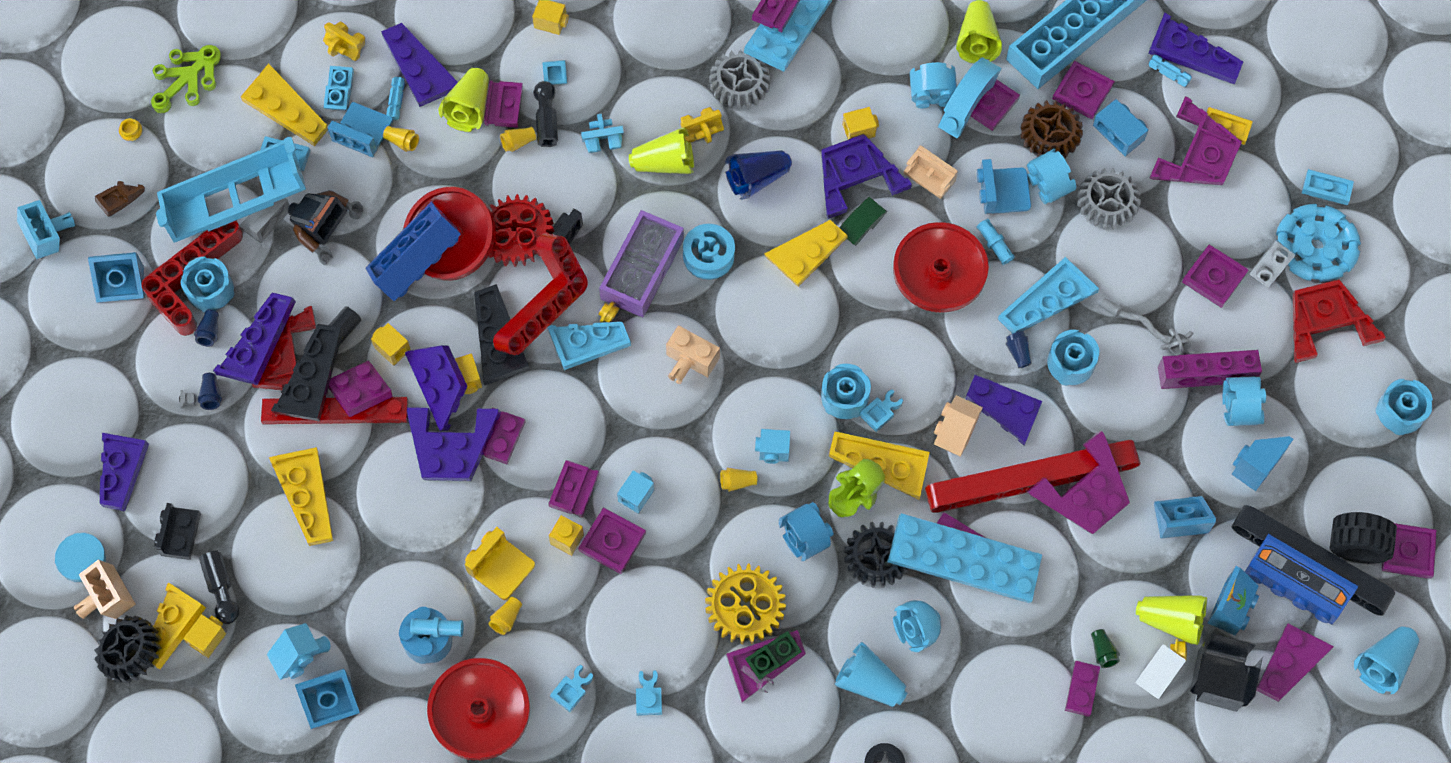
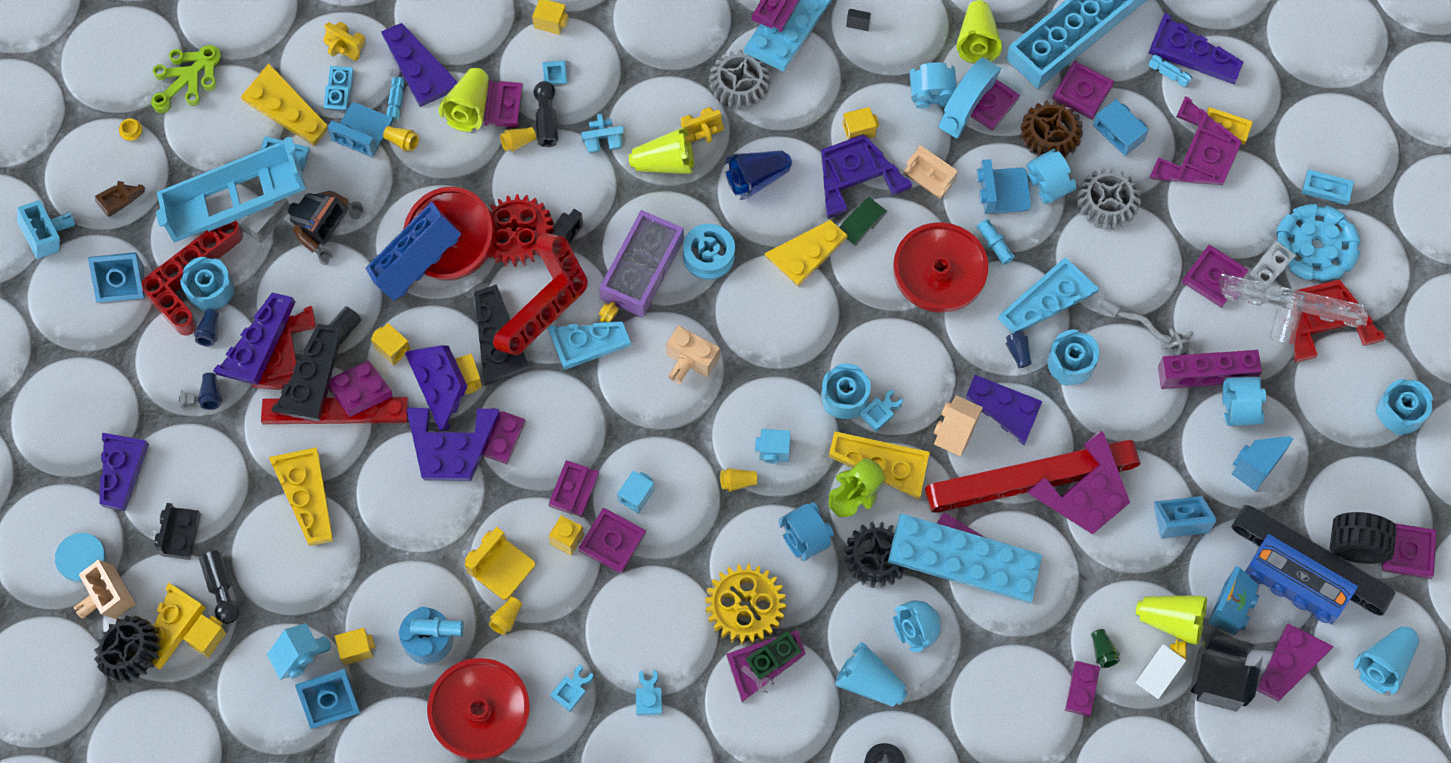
none -> yellow brick [335,627,376,666]
none -> black tile [846,9,871,31]
none -> clear plate [1219,274,1368,344]

